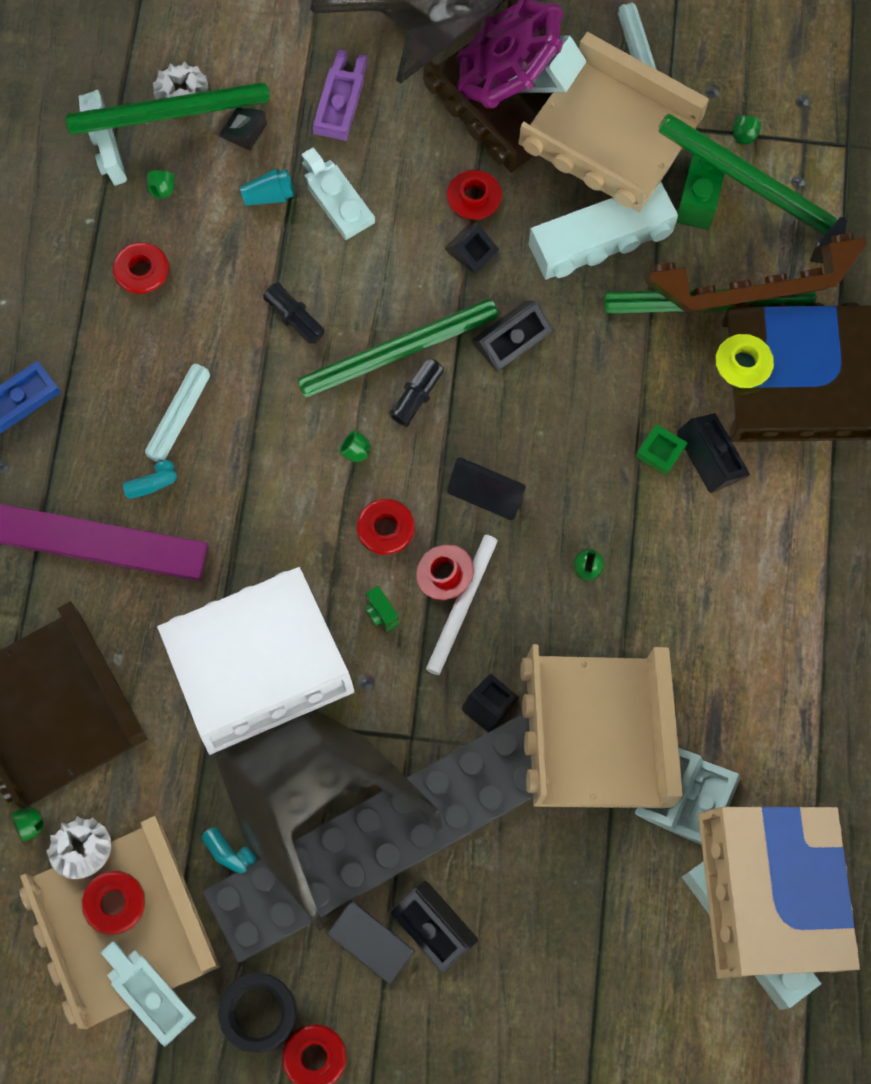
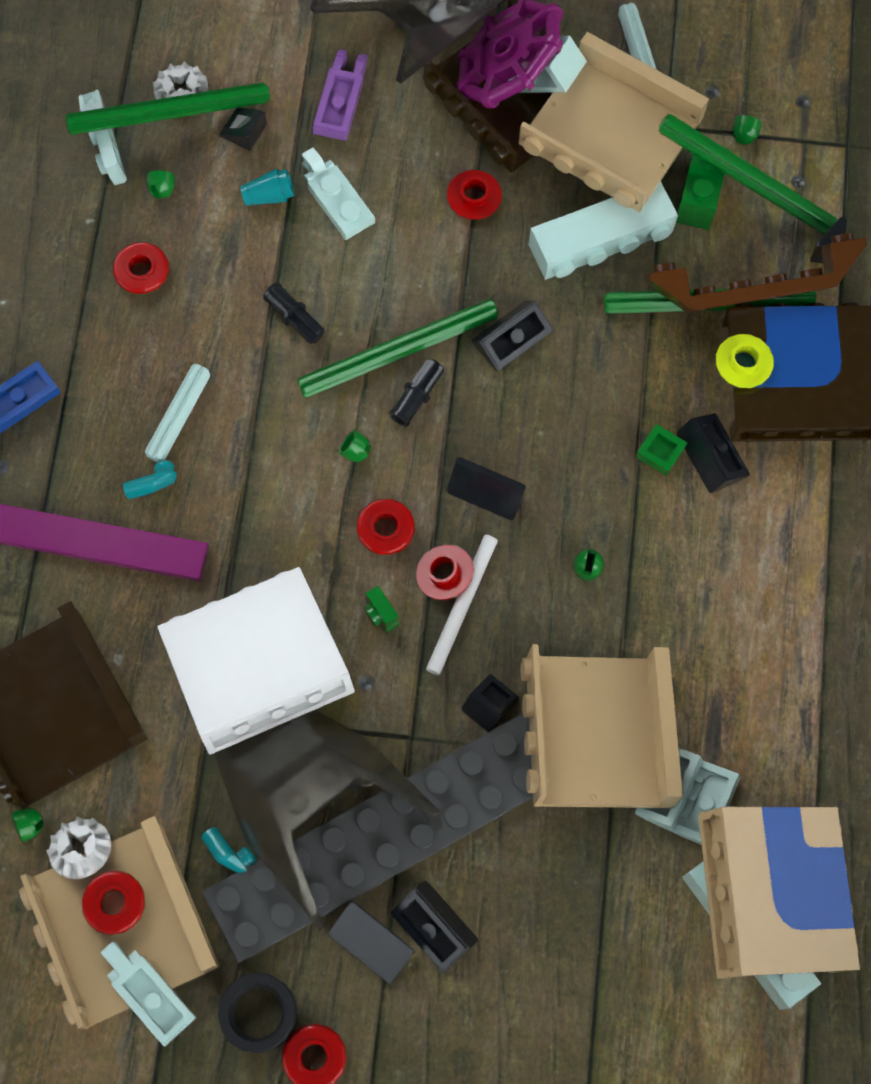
black slope [445,223,499,273] -> none

